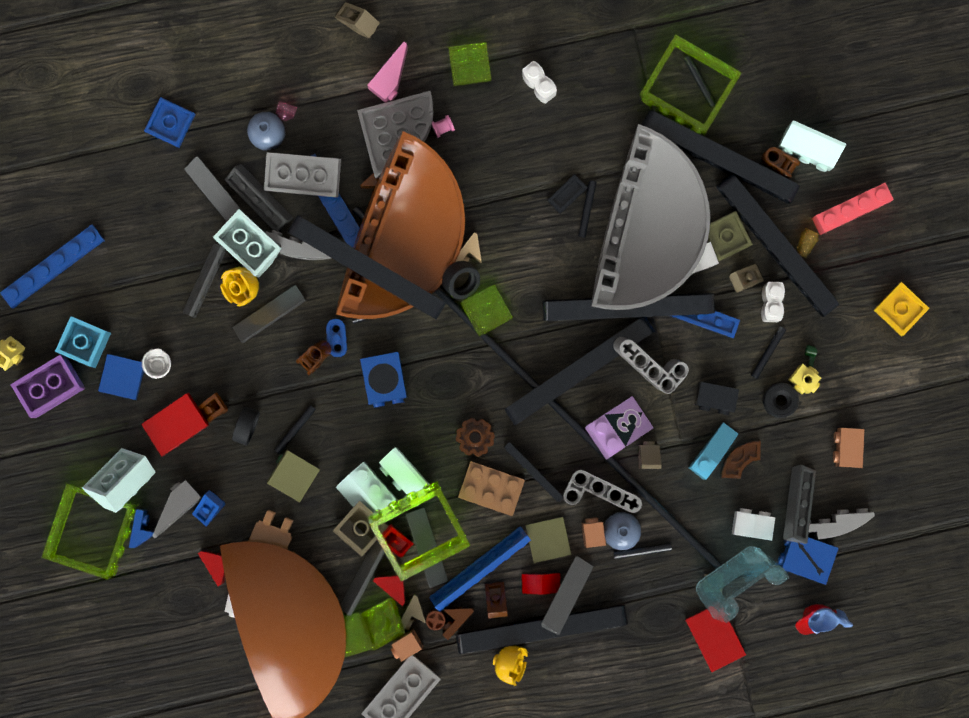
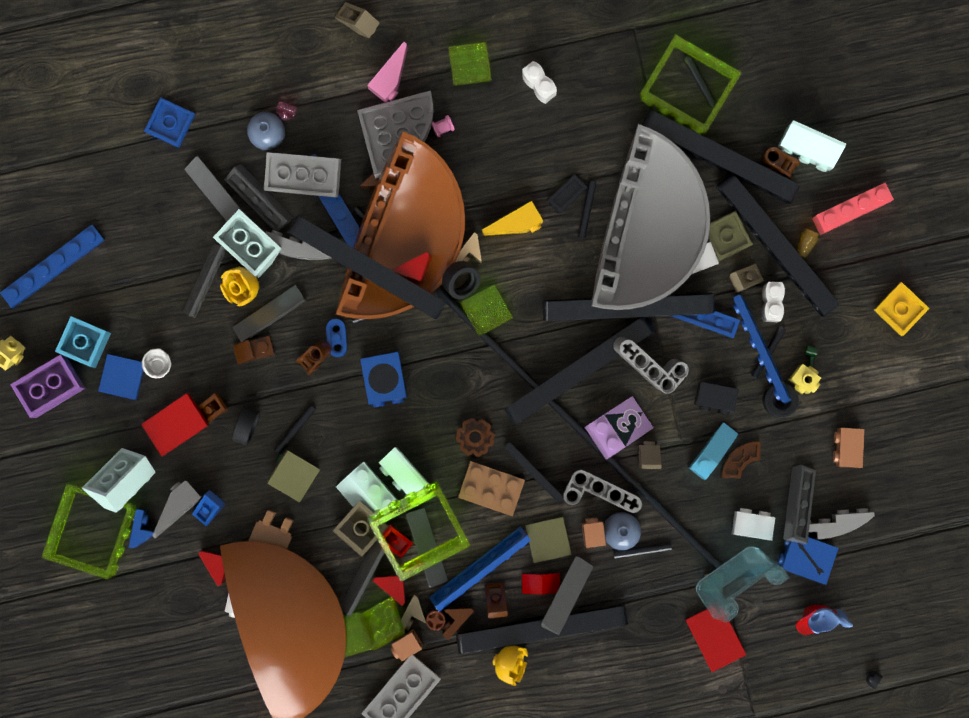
none -> reddish brown slope [233,336,275,364]
none -> red slope [393,252,432,283]
none -> yellow slope [482,201,543,236]
none -> blue plate [733,295,792,403]
none -> black hinge [866,672,883,689]

